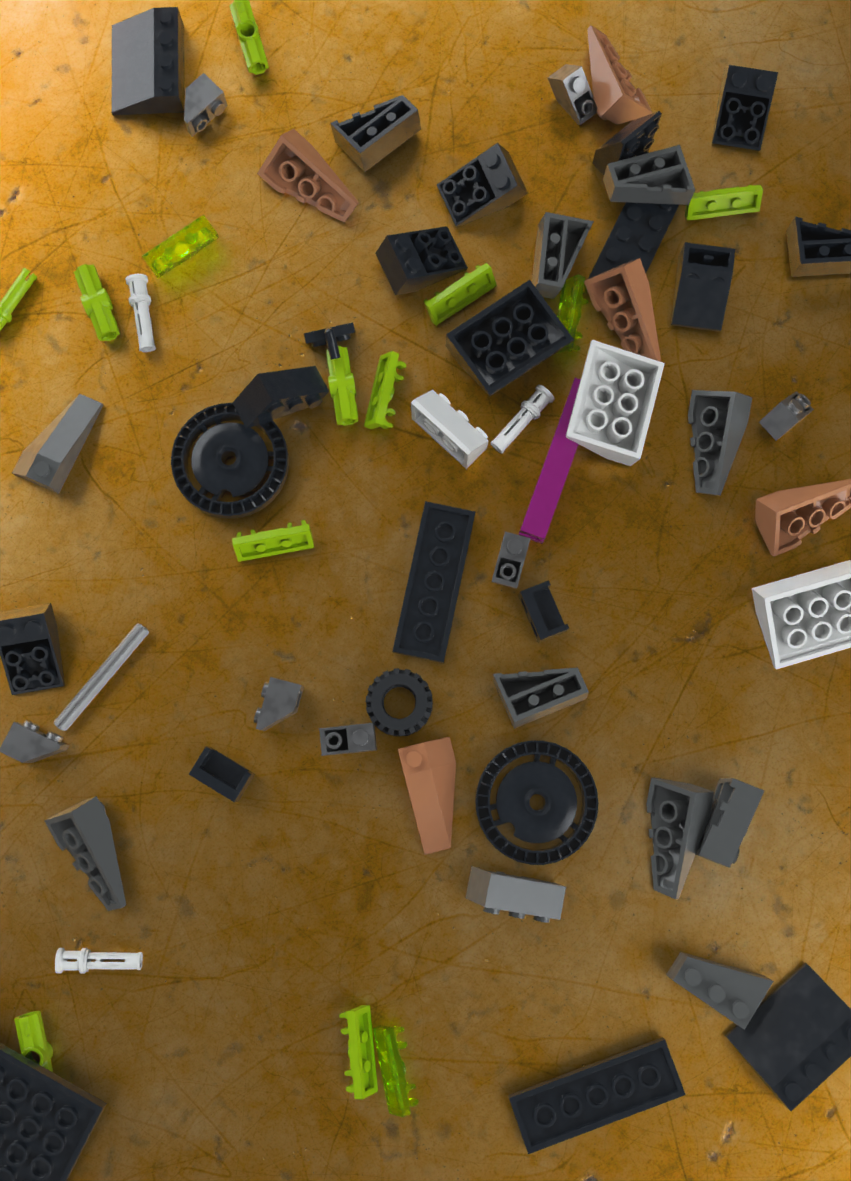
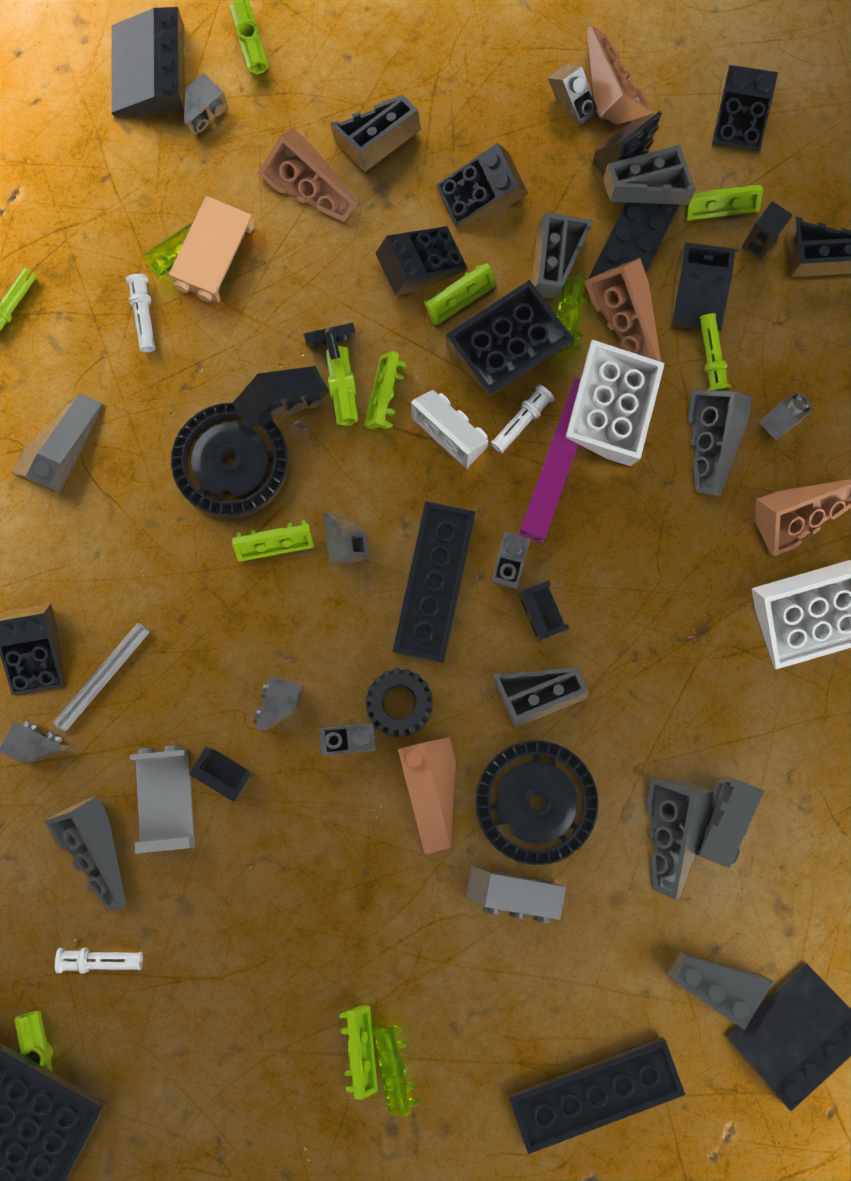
lime piece [74,264,120,341] -> none
none -> light grey panel [130,745,195,854]
none -> light nougat panel [169,196,255,303]
none -> flat silver slope [323,512,370,565]
none -> lime pin [699,313,731,391]
none -> black panel [742,201,792,261]

